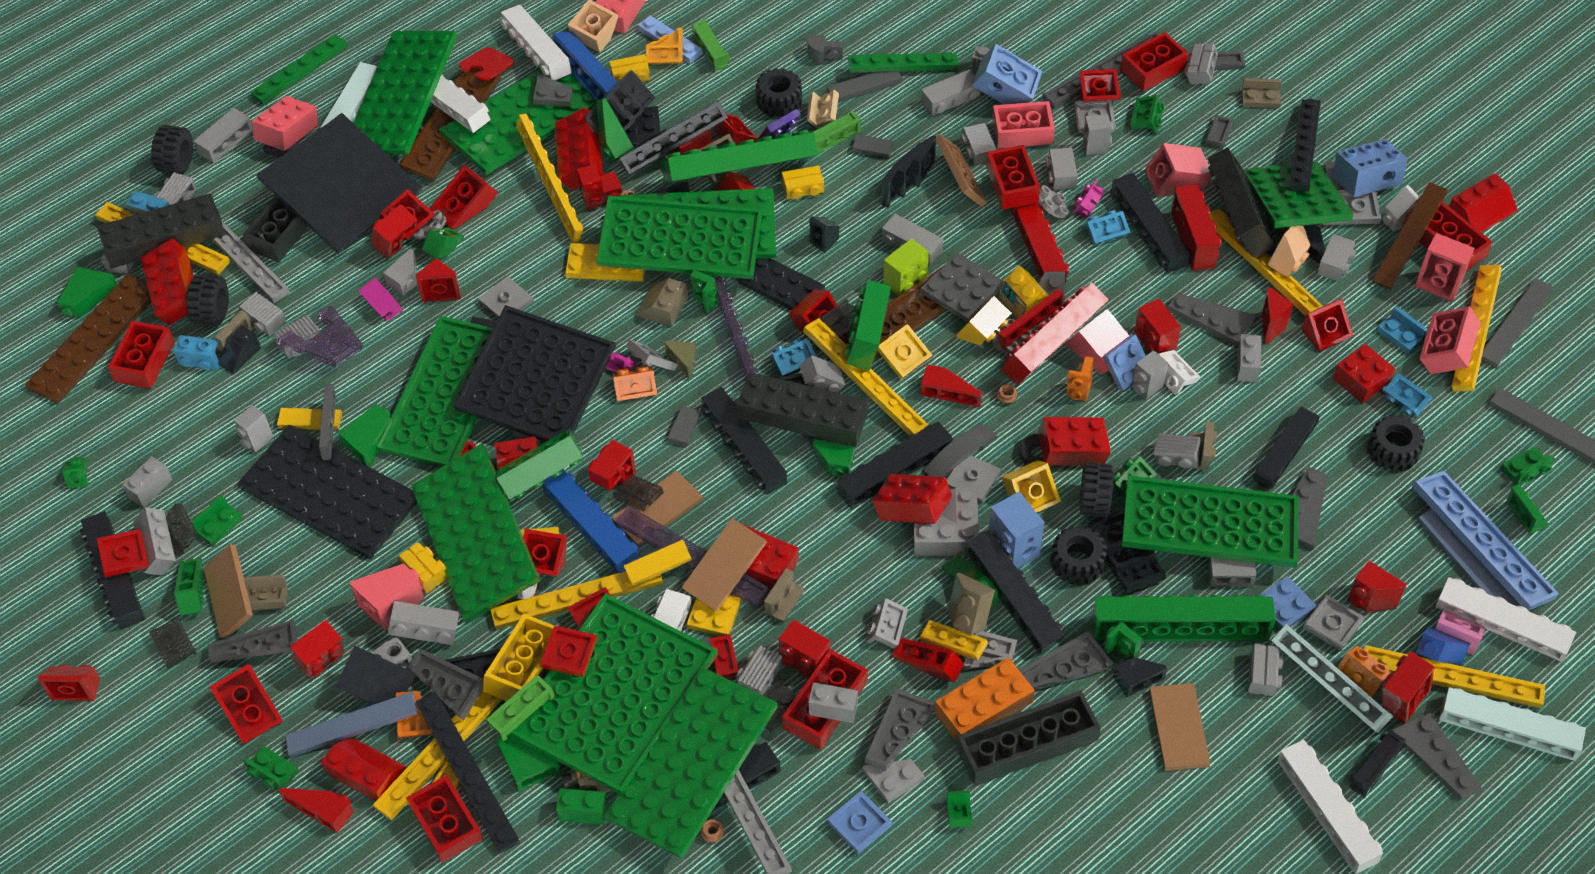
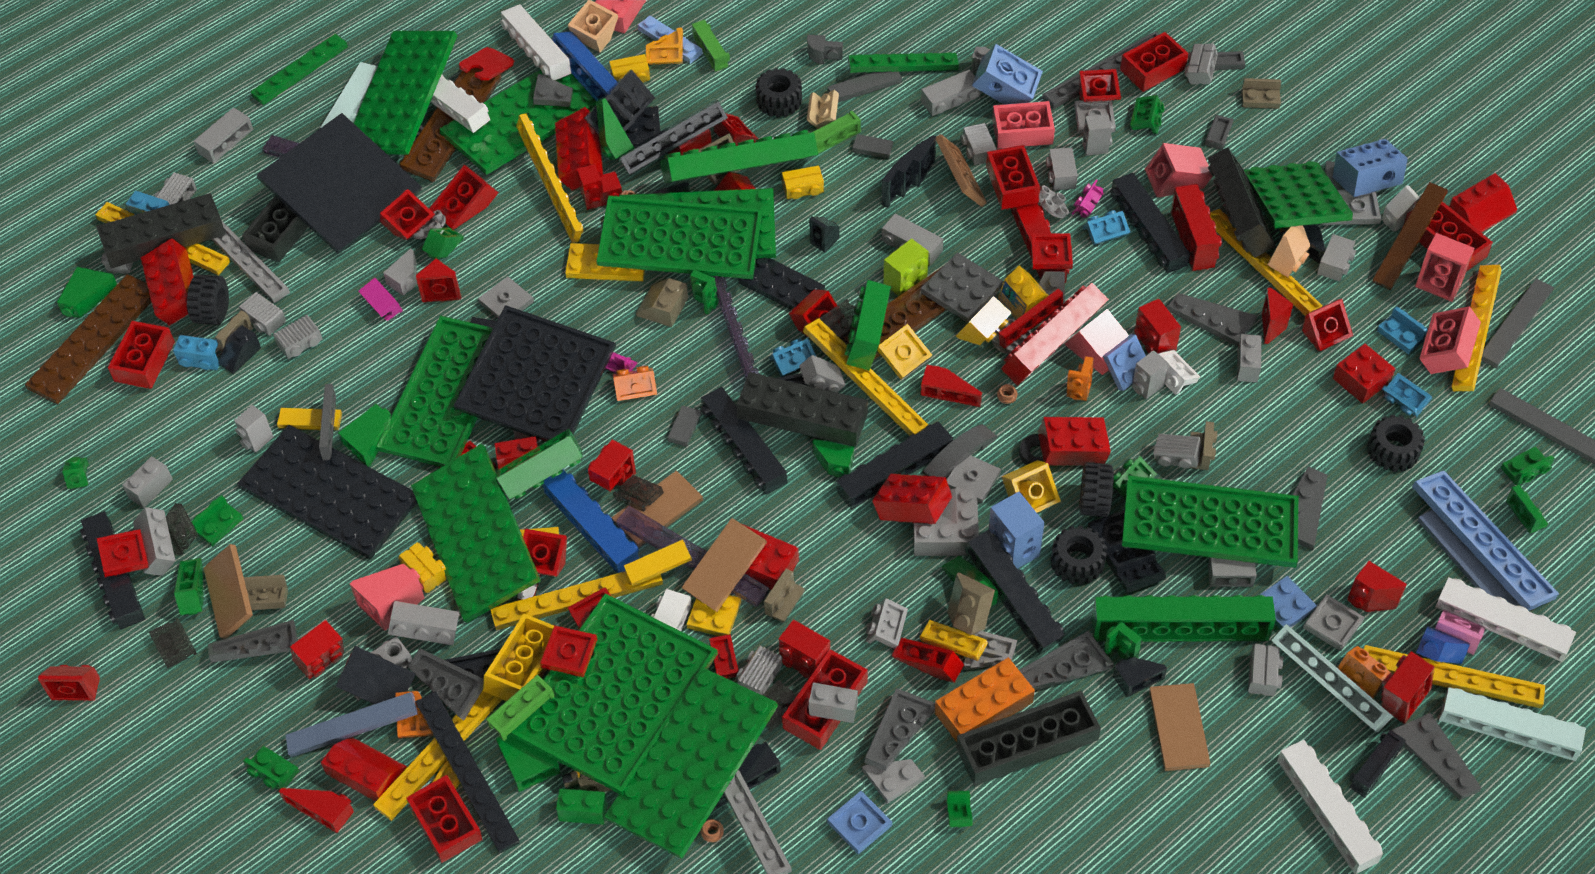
black tyre [151,125,193,174] -> none
red slope [210,664,283,744] -> none
coral brick [252,96,318,151] -> none
clear purple wing [277,306,363,367] -> none
red brick [372,204,418,260] -> none
light grey wing [626,339,678,371] -> none
olive slope [665,340,697,379] -> none
dark purple plate [758,109,801,140] -> none
black beam [1253,406,1320,489] -> none
black plate [1289,99,1321,192] -> none
none -> red plate [1031,233,1073,269]

